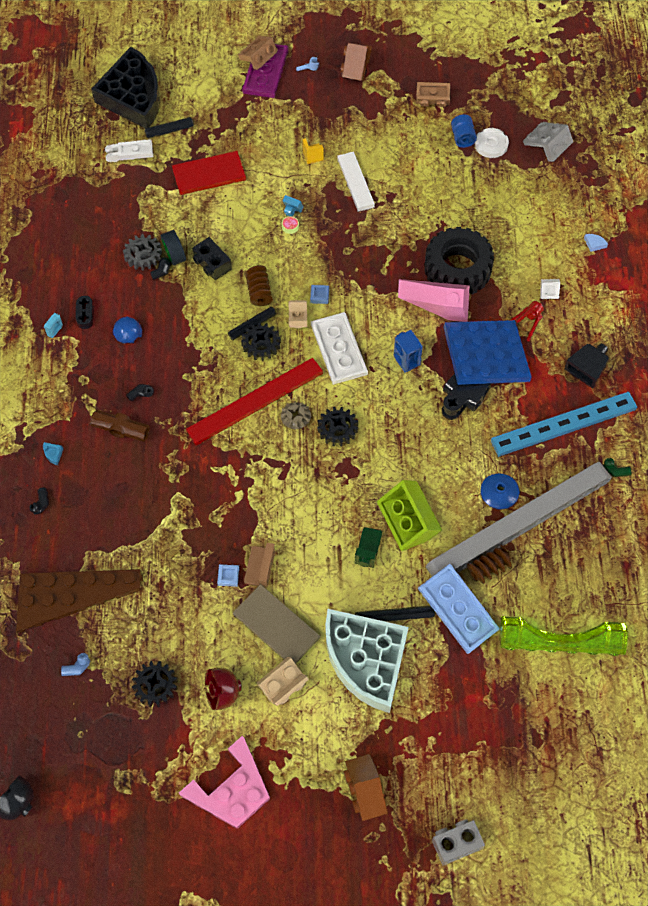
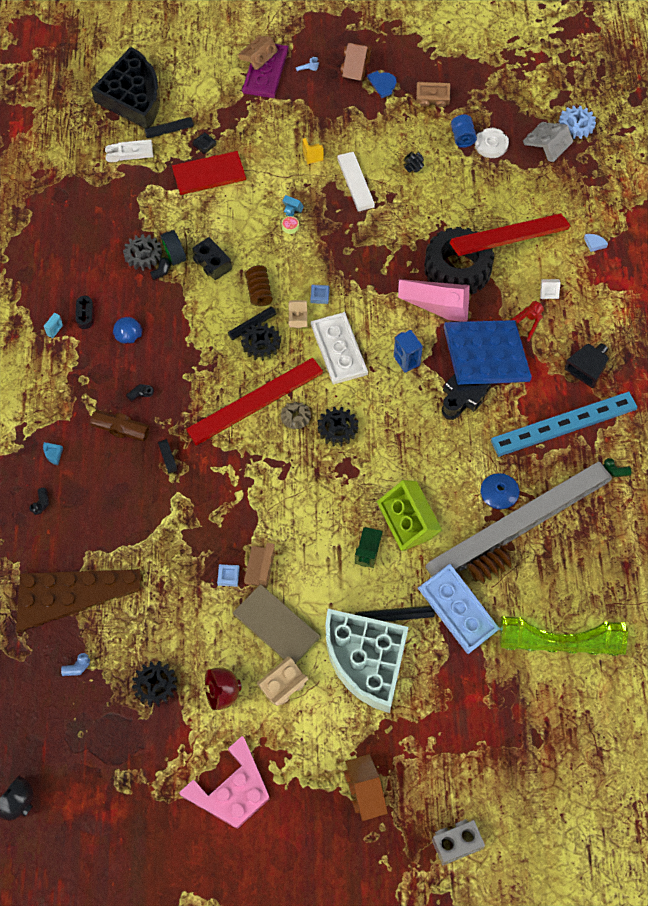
none -> black beam [158,439,178,474]
none -> black tile [192,132,216,154]
none -> blue piece [367,71,396,98]
none -> black gear [403,151,424,173]
none -> red tile [449,213,571,256]
none -> light blue gear [559,106,596,139]

